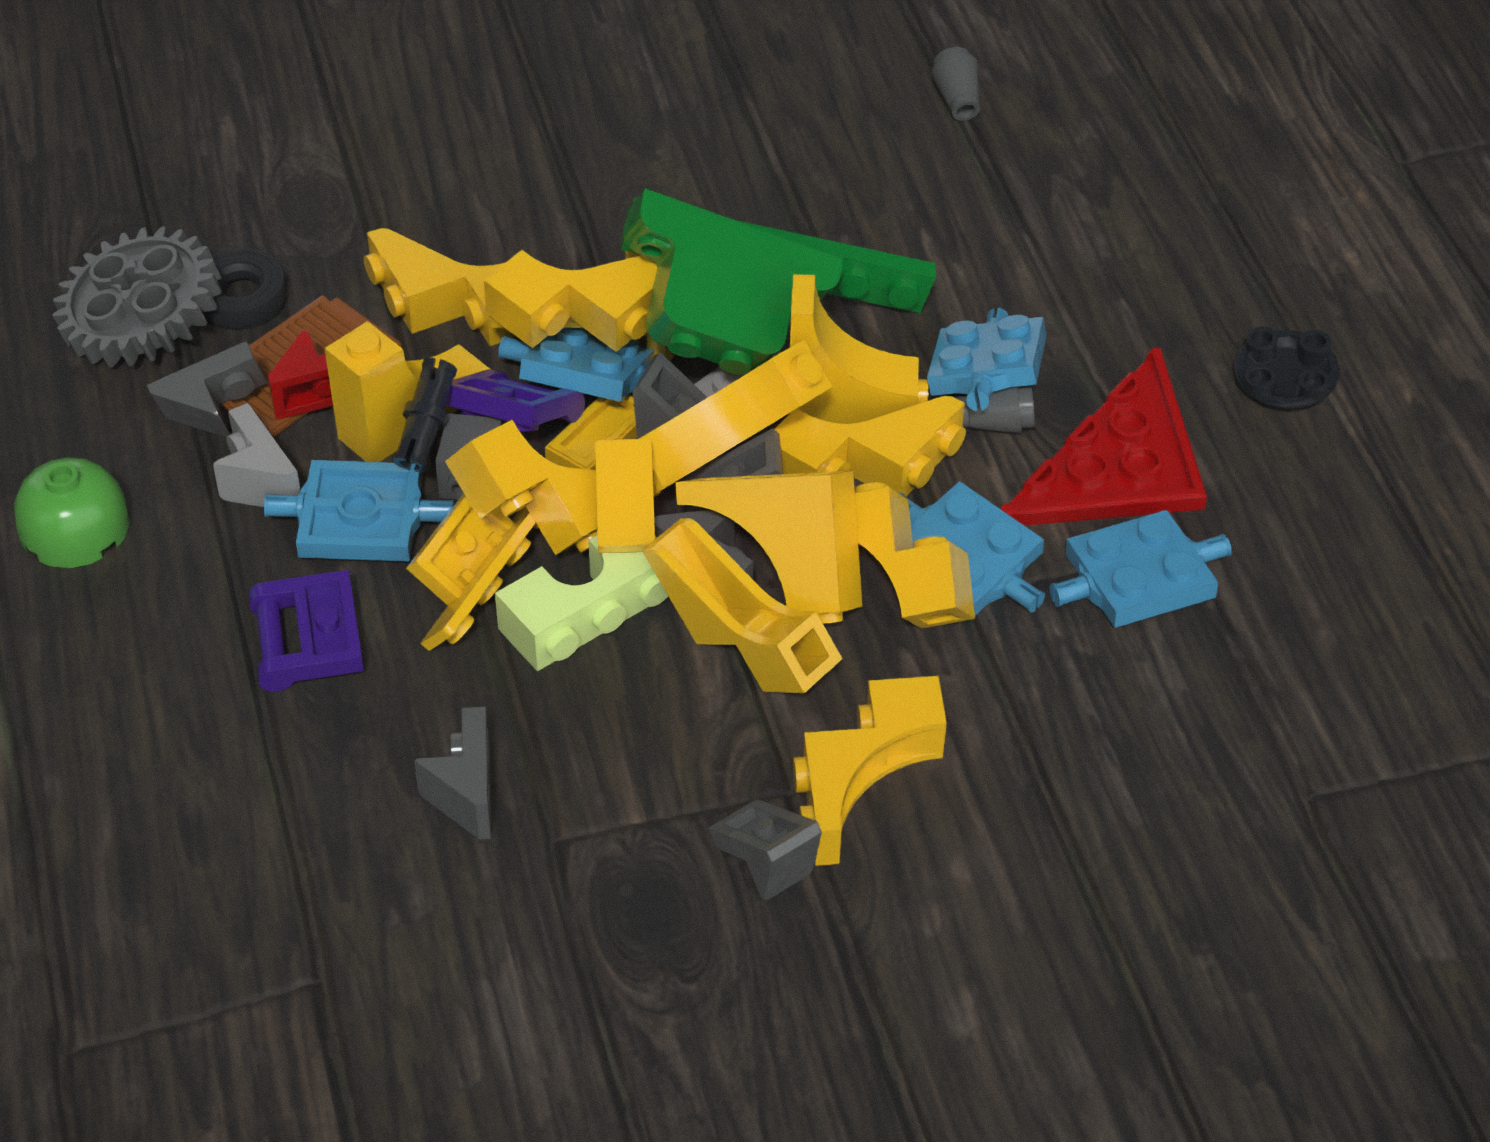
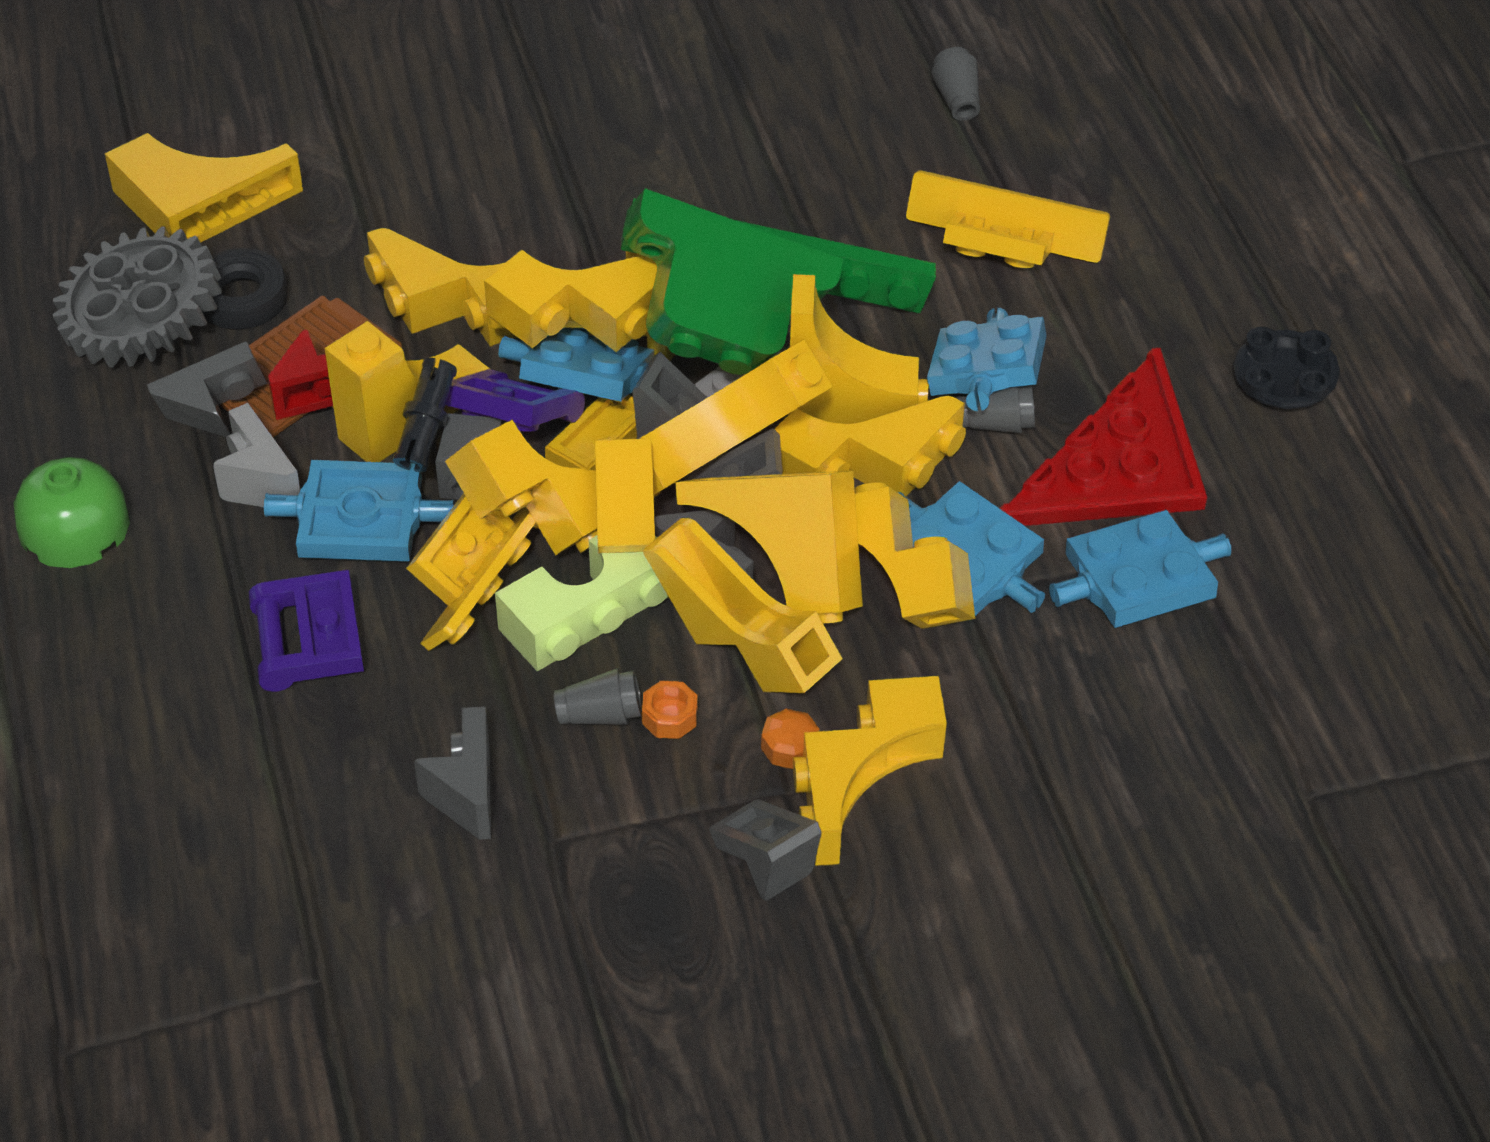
none -> yellow arch [105,133,303,243]
none -> dark grey cone [554,667,642,725]
none -> orange tile [642,681,698,739]
none -> orange tile [761,708,820,769]
none -> yellow bracket [906,170,1110,268]

